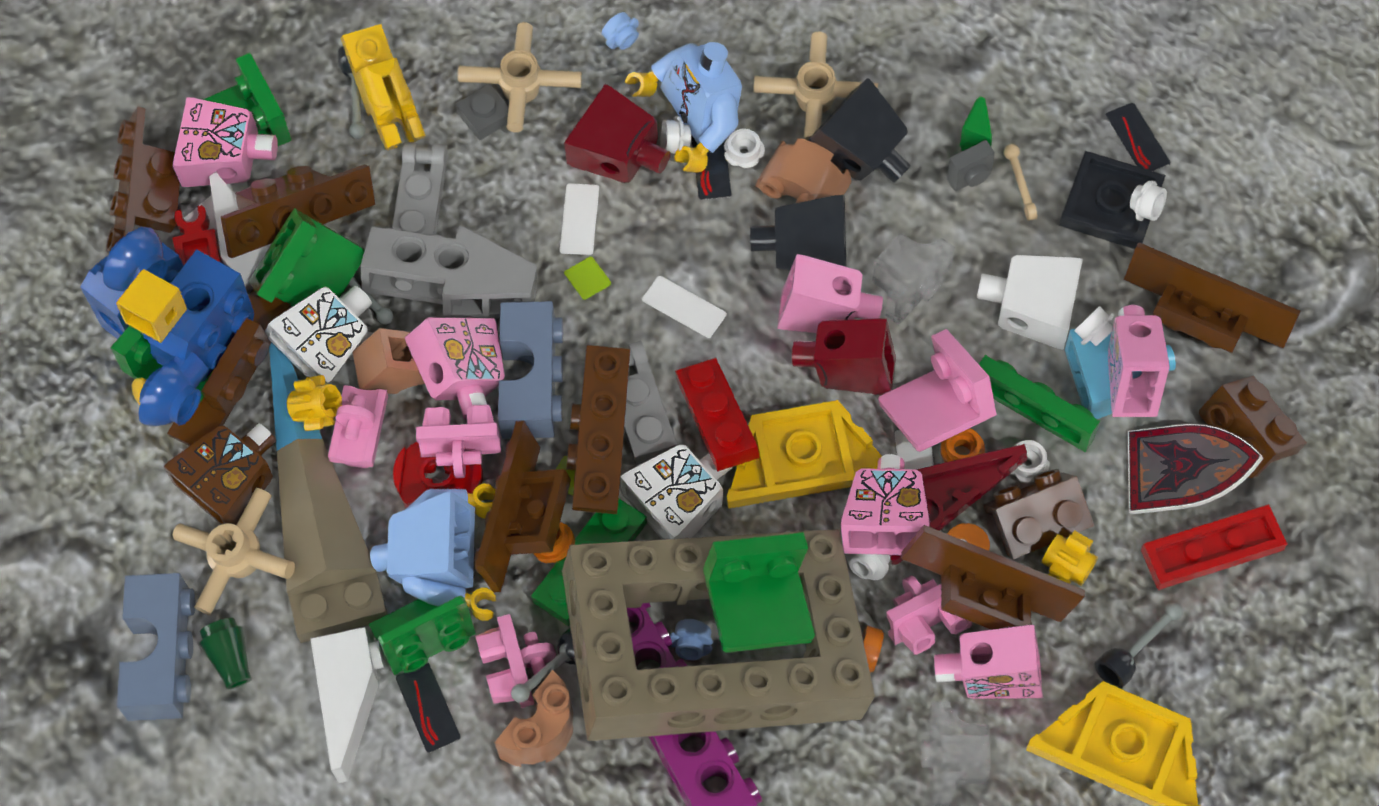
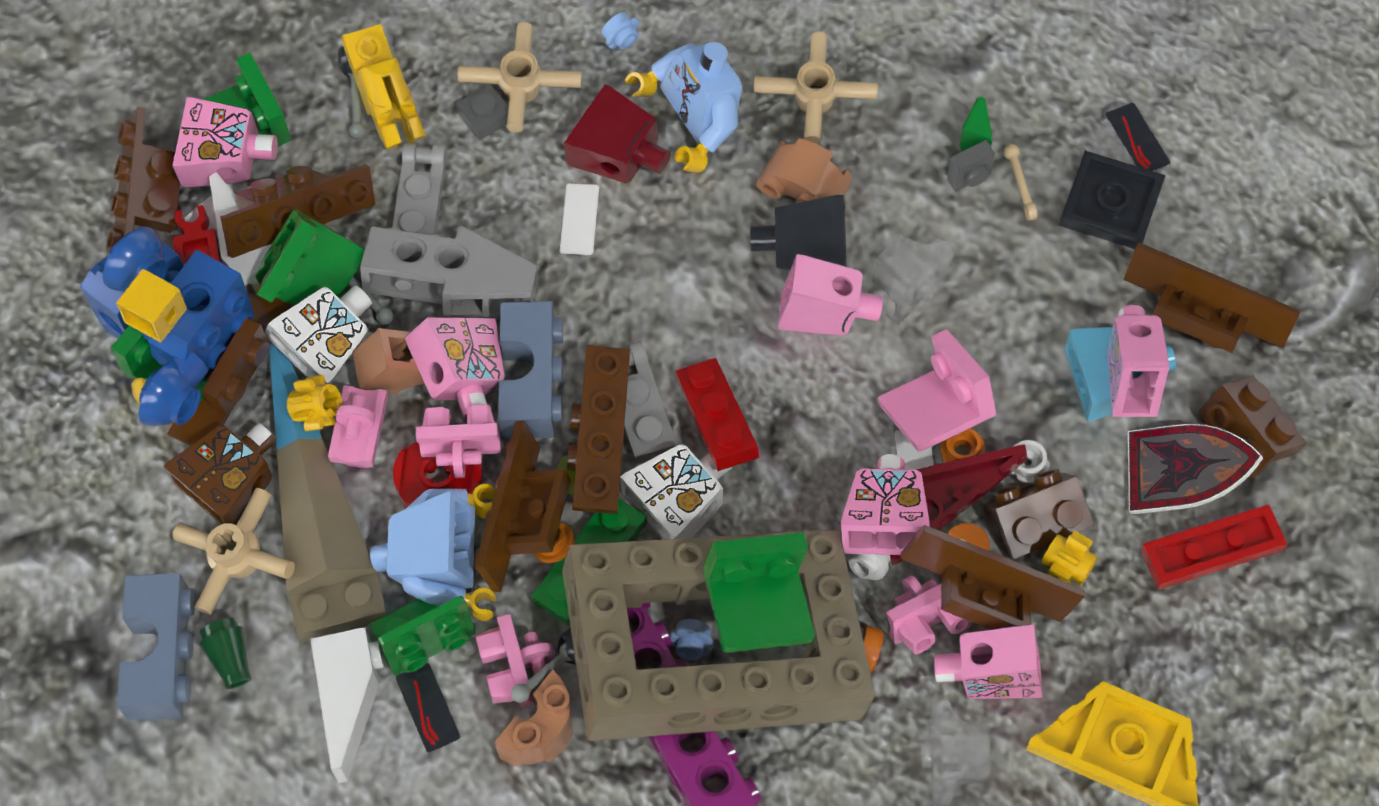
lime sticker [564,256,611,300] -> none
white sticker [642,276,727,338] -> none
white plate [660,116,691,157] -> none
black sticker [691,135,732,200] -> none
white plate [724,129,765,169] -> none
yellow wing [727,400,882,509] -> none
dark red torso [792,318,896,395] -> none
black torso [808,78,911,183] -> none
white torso [977,255,1082,350] -> none
green plate [979,355,1100,452] -> none
white plate [1074,306,1114,346] -> none
black hinge [1094,602,1183,689] -> none
white plate [1130,181,1167,221] -> none

